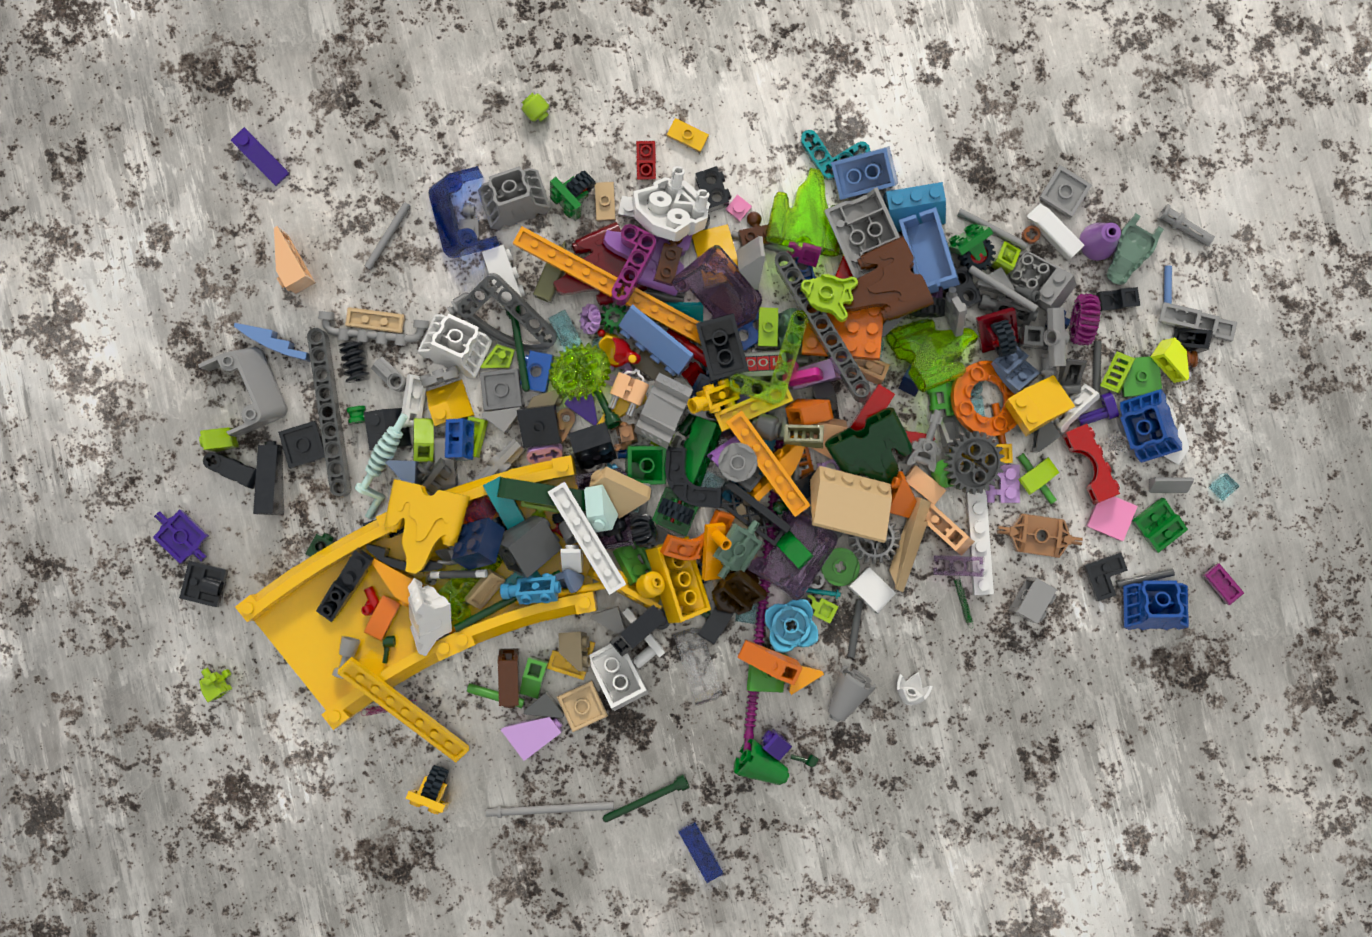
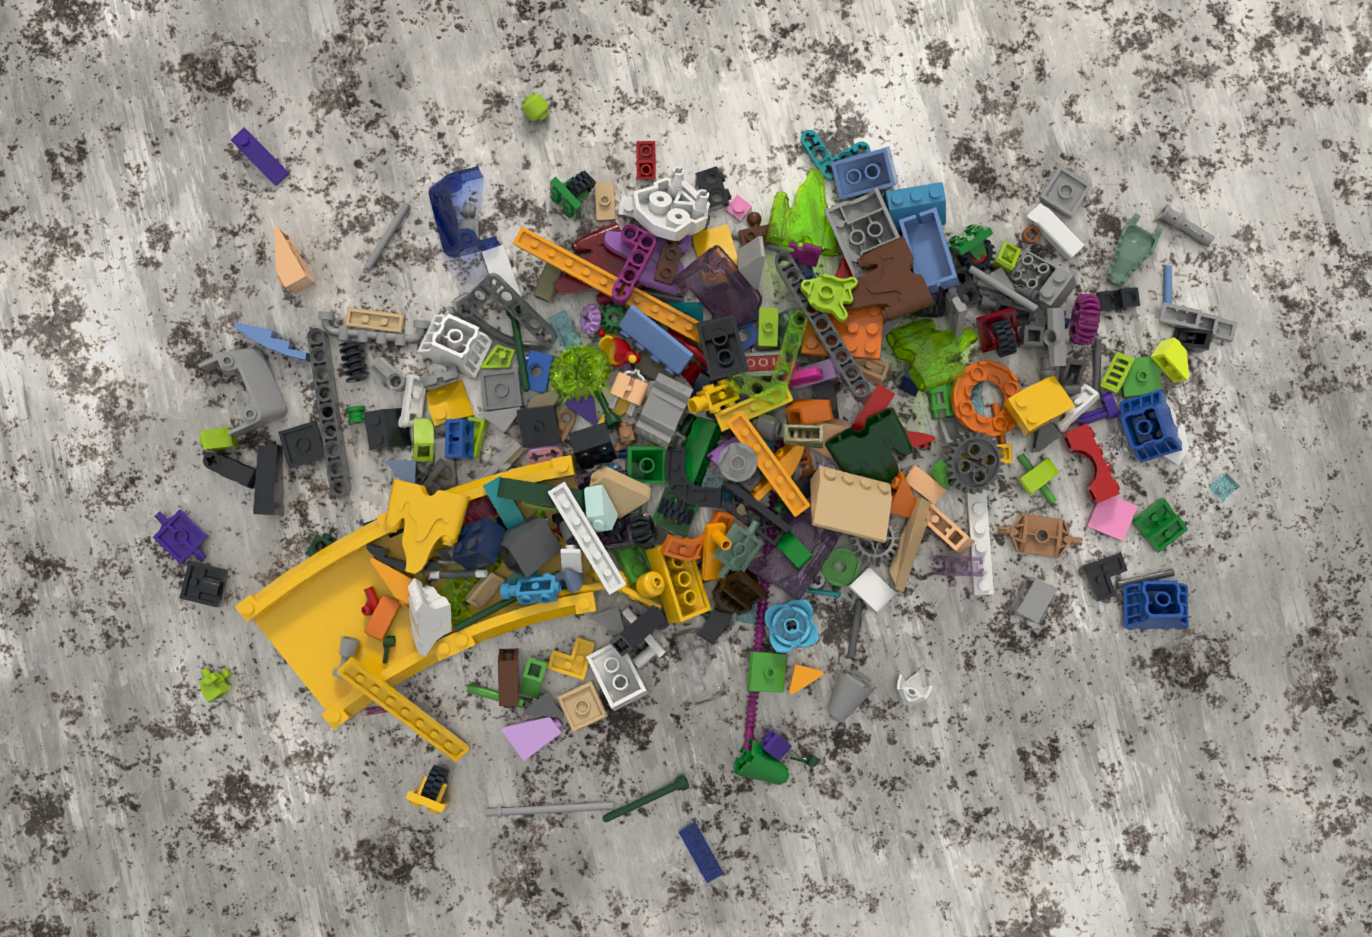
black slope [316,547,374,622] -> none
light aqua piece [355,413,408,519] -> none
light grey slope [478,166,551,230] -> none
dark tan slope [558,631,591,672] -> none
yellow plate [667,118,709,153] -> none
orange slope [738,640,803,685] -> none
lime plate [806,594,839,624] -> none
light grey piece [905,409,943,472] -> none
green piece [954,573,973,628] -> none
light grey bar [957,208,1028,250] -> none
lavender plate [986,464,1020,503] -> none
sand blue slope [991,345,1040,394] -> none
medium lavender cone [1079,223,1121,261] -> none
light grey slope [1149,477,1194,493] -> none
dark orange bush [1187,350,1198,368] -> none
magenta plate [1202,563,1244,605] -> none

